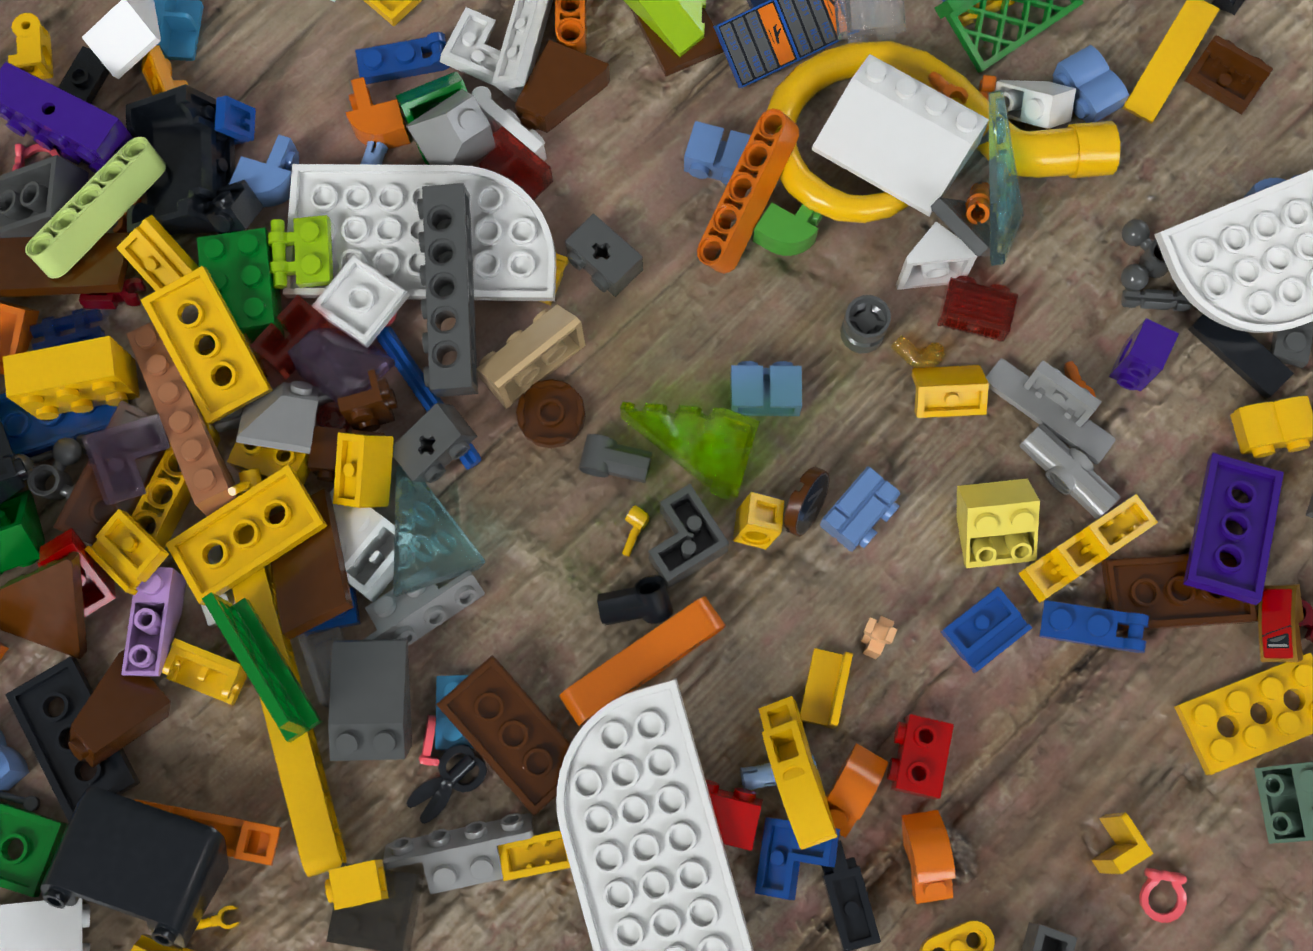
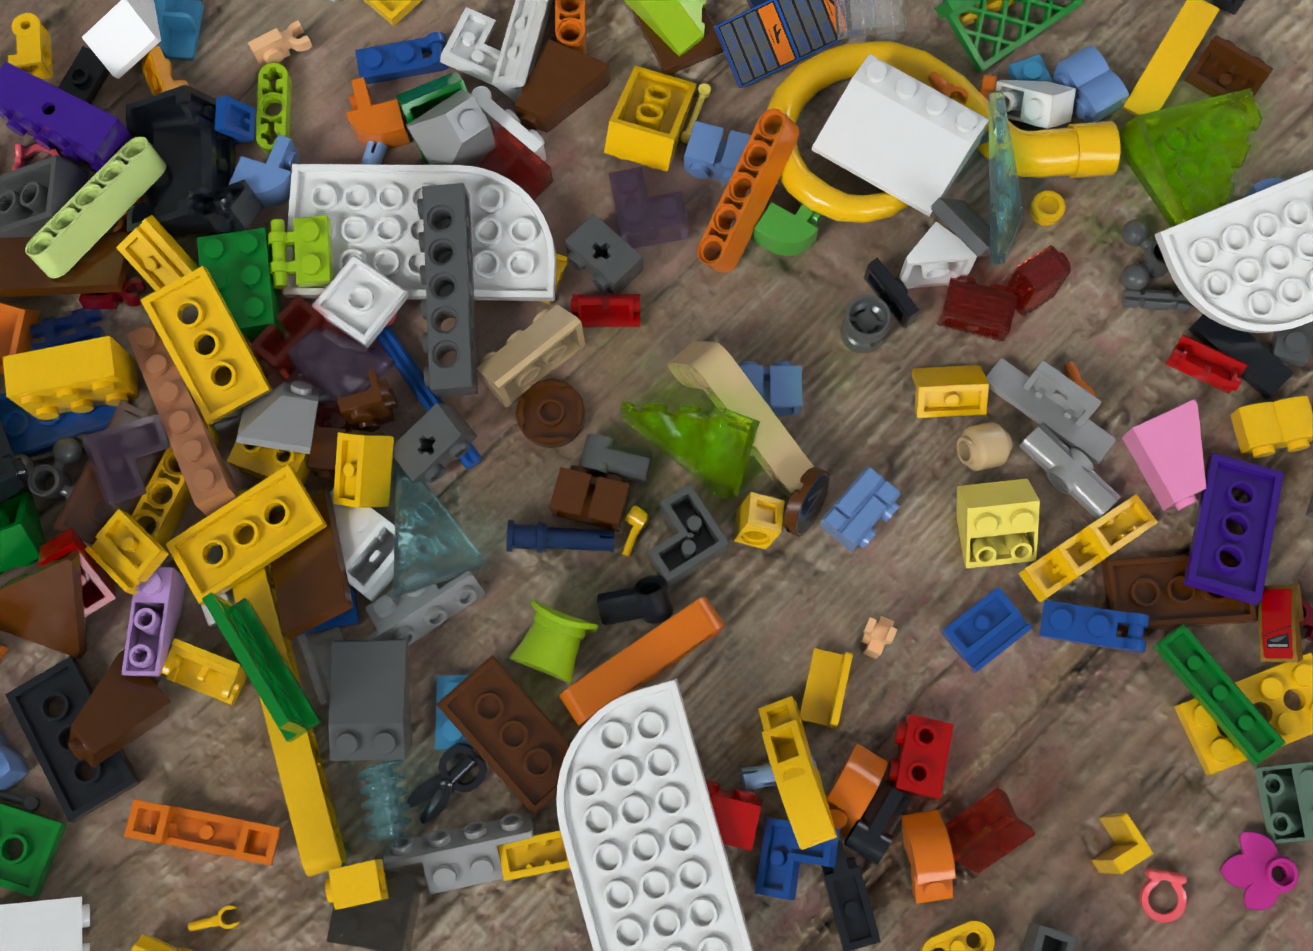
black windscreen [40,787,229,948] -> none
yellow hand [228,469,262,496] -> none
coral piece [419,715,440,766] -> none
clear yellow arm [891,335,945,368] -> none
orange pin [965,182,993,224] -> none
dark purple brick [1109,318,1179,392] -> none
none -> light nougat plate [247,20,313,68]
none -> lime beam [256,63,292,156]
none -> clear light blue piece [357,759,414,841]
none -> dark blue pin [506,520,615,553]
none -> lime hat [509,599,599,684]
none -> reddish brown piece [549,465,630,532]
none -> red hinge [571,294,640,327]
none -> yellow slope [604,65,697,172]
none -> clear purple brick [609,167,688,249]
none -> tan beam [667,341,814,499]
none -> light yellow hinge [680,83,711,144]
none -> black piece [844,782,911,865]
none -> black plate [864,257,920,328]
none -> clear red panel [945,788,1035,874]
none -> tan head [956,422,1012,471]
none -> clear red brick [1003,245,1071,316]
none -> dark azure plate [1007,54,1053,83]
none -> yellow tile [1029,190,1066,226]
none -> clear neon green slope [1119,88,1263,227]
none -> bright pink slope [1122,399,1206,511]
none -> green tile [1153,624,1286,767]
none -> red hinge [1165,334,1248,394]
none -> dark pink plate [1219,832,1299,910]

